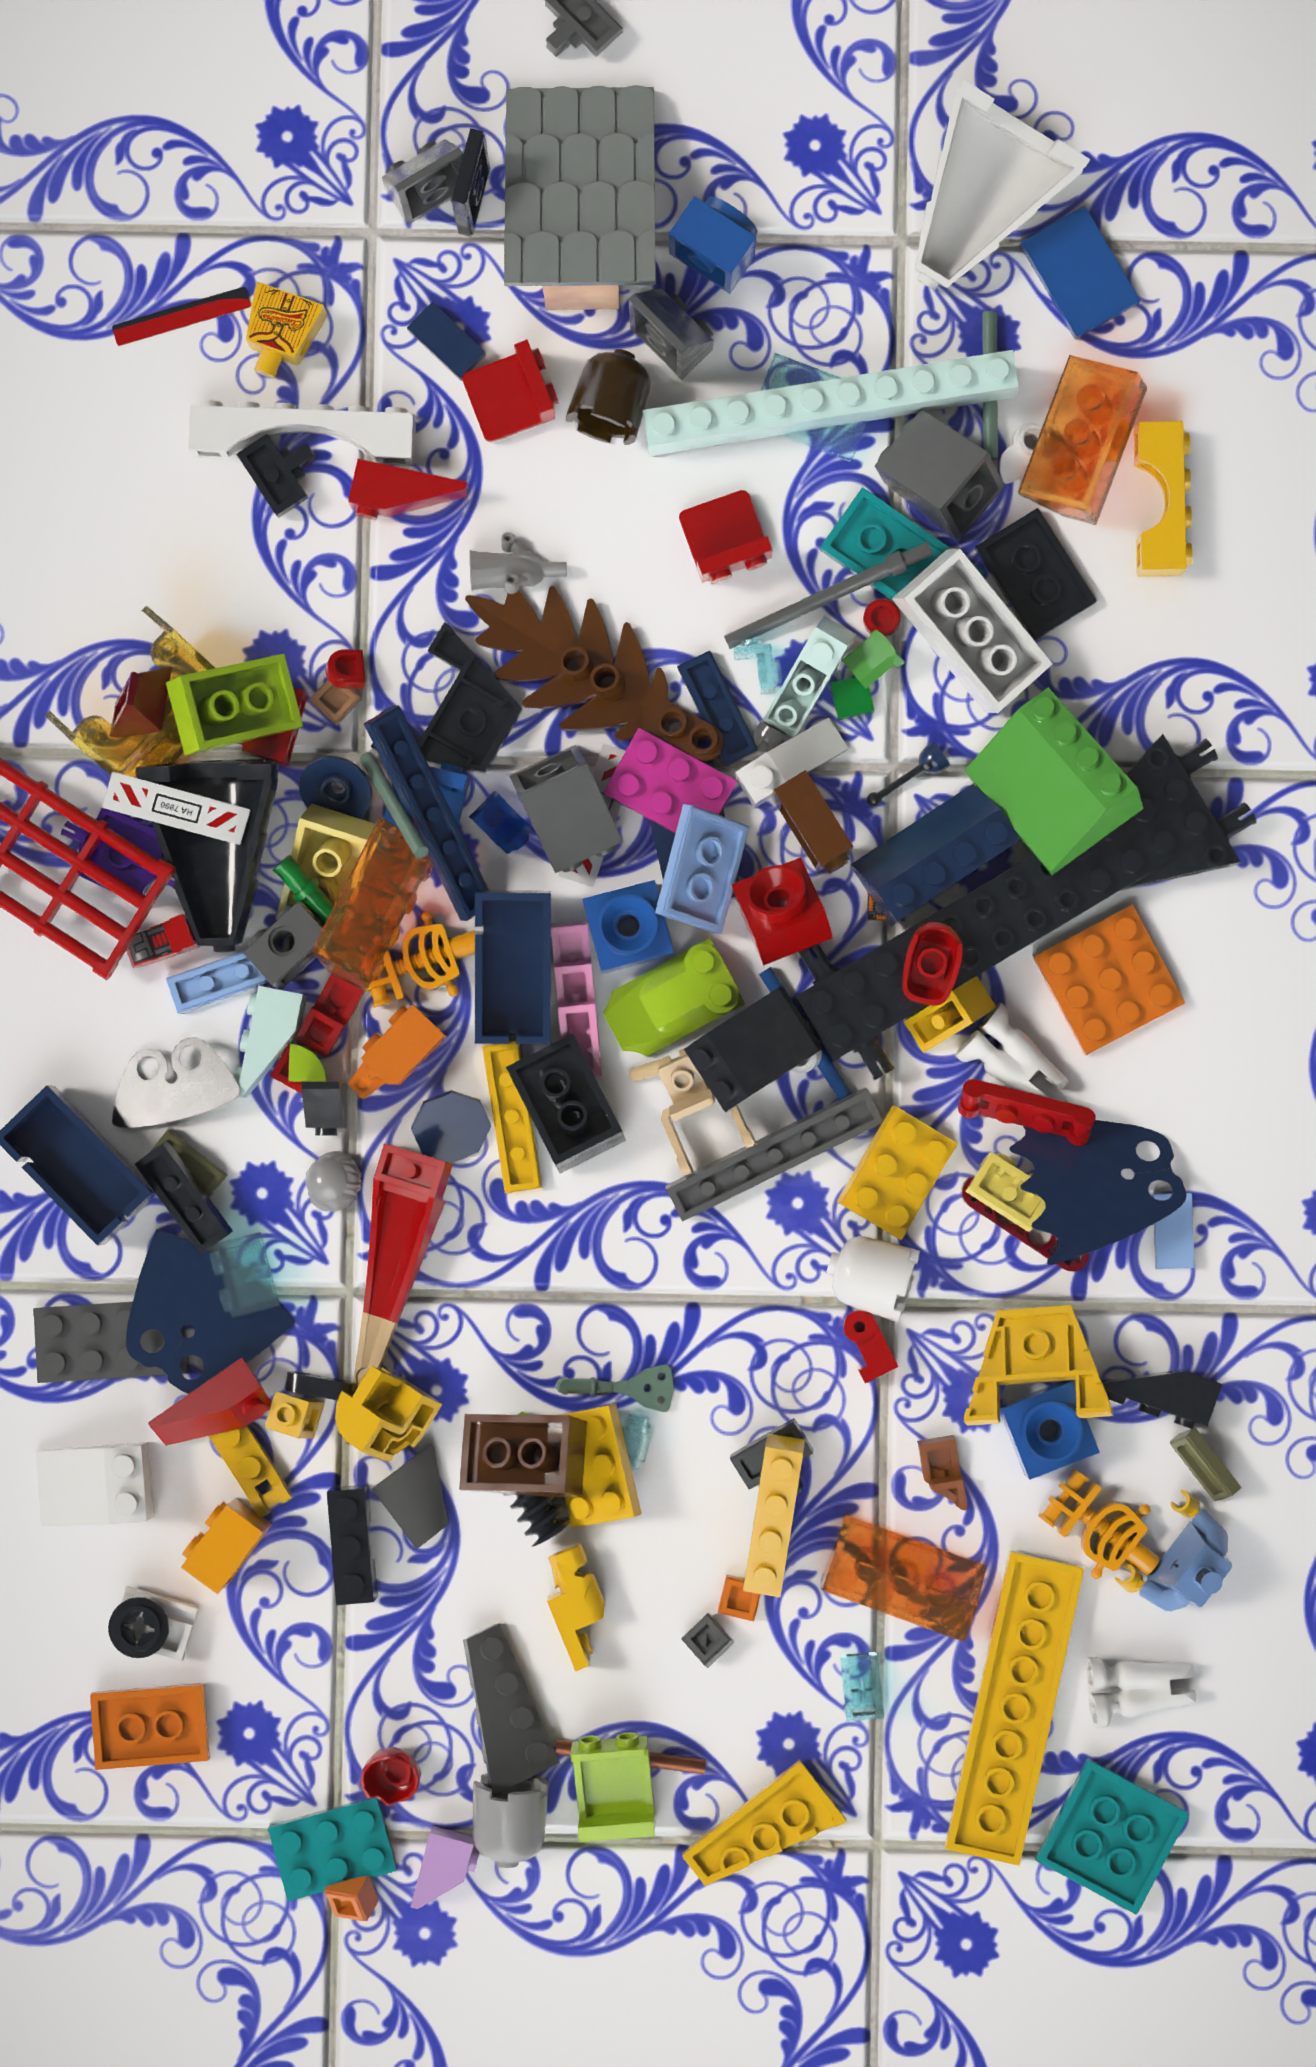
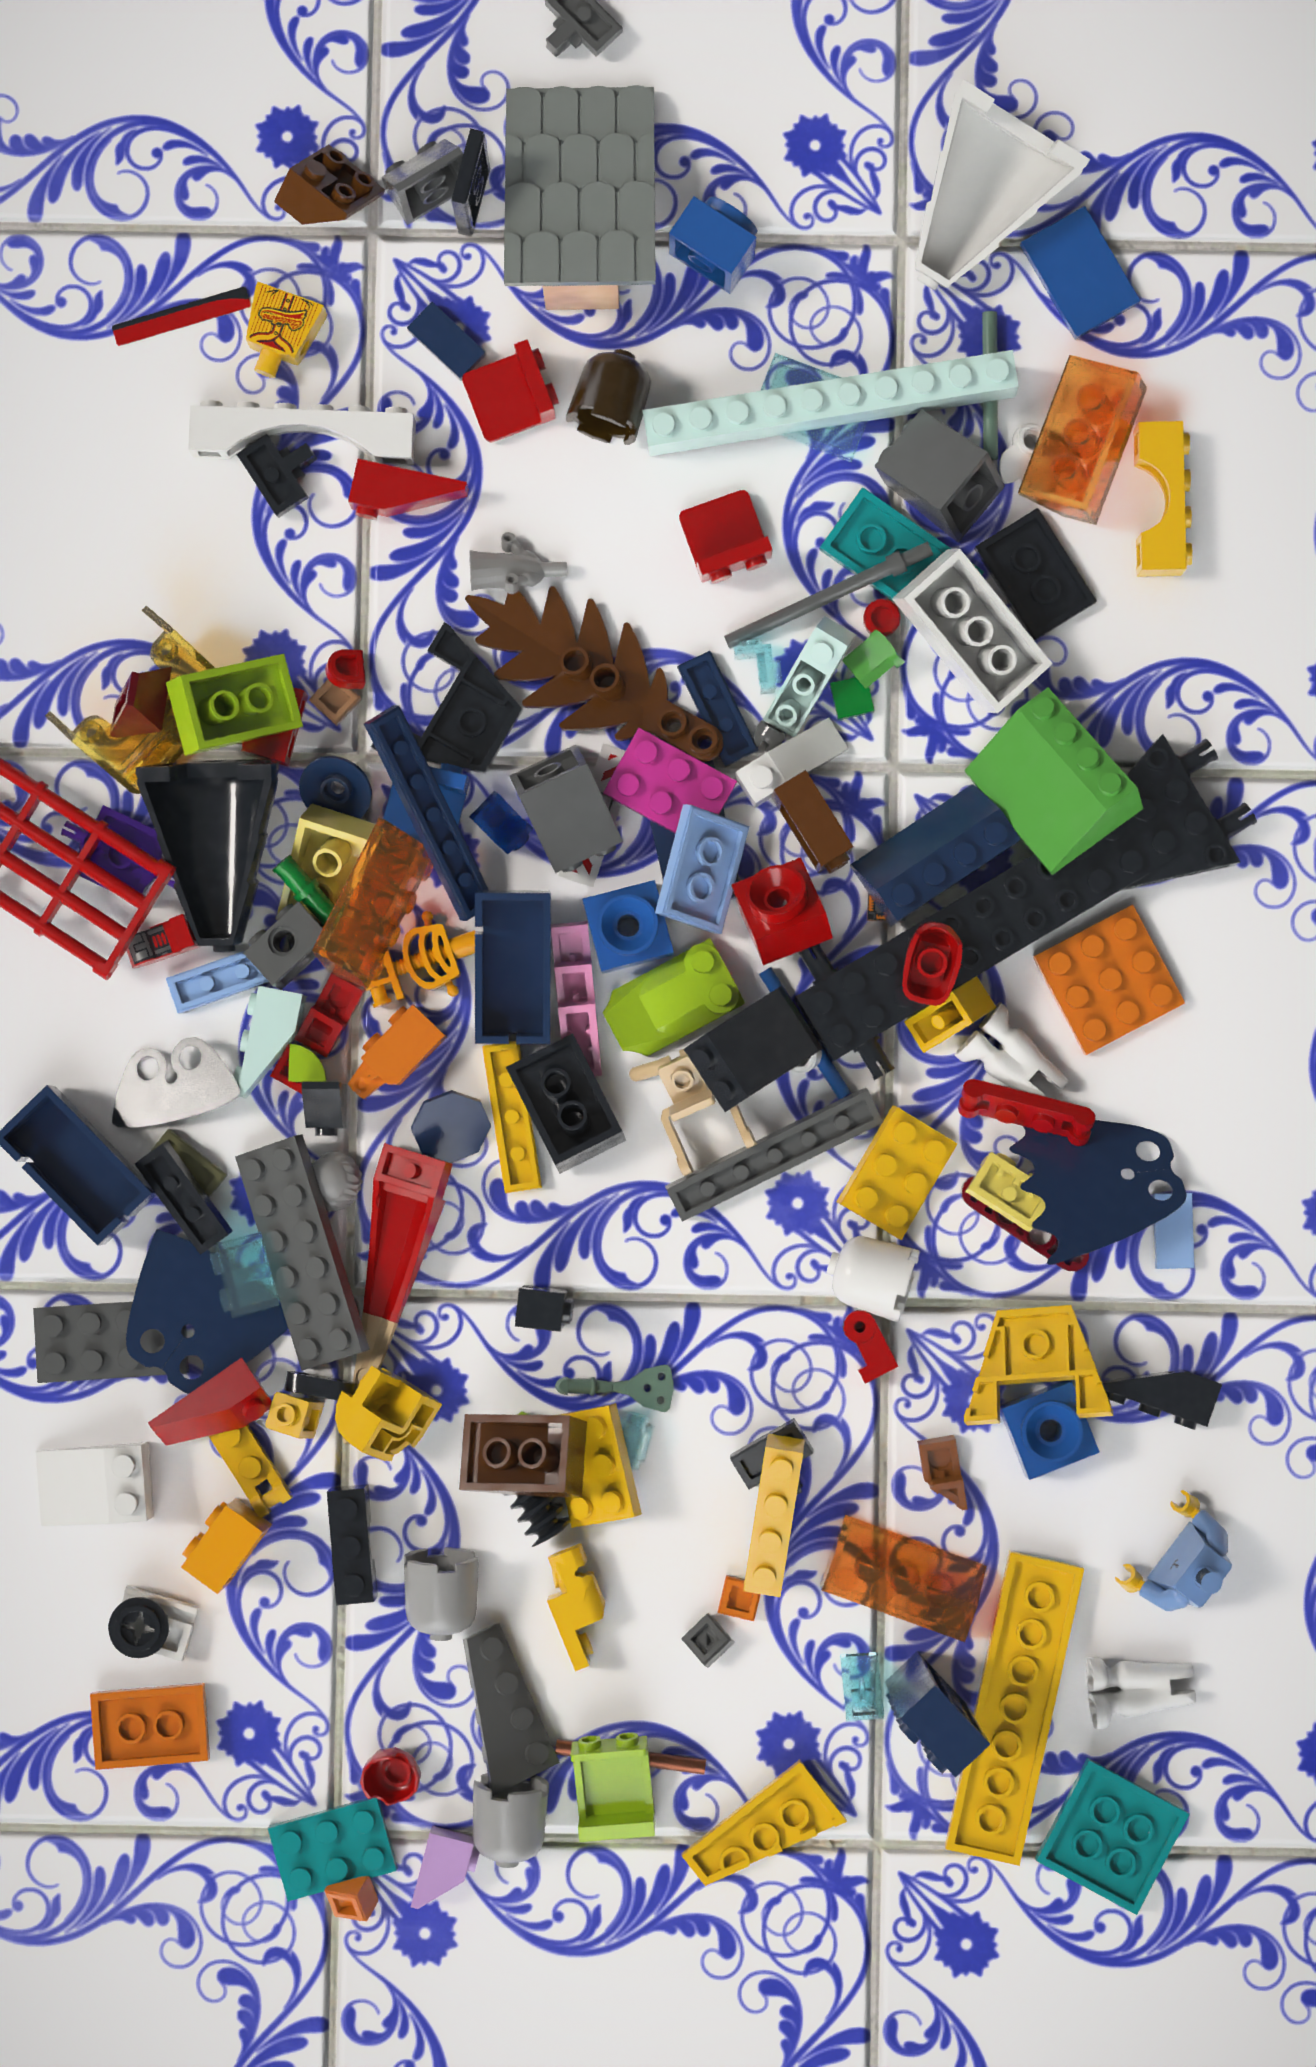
white sticker [102,772,250,845] -> none
sand green bar [360,752,429,859] -> none
dark grey slope [372,1443,449,1549] -> none
dark grey slope [629,288,714,380] -> none
hinge [867,741,950,807] -> none
light orange torso [1038,1468,1160,1579] -> none
olive tile [1169,1428,1242,1502] -> none
none -> dark grey plate [235,1134,370,1371]
none -> reddish brown slope [274,144,385,225]
none -> light grey cylinder [404,1547,479,1641]
none -> black arch [514,1285,575,1332]
none -> dark blue brick [885,1651,990,1778]

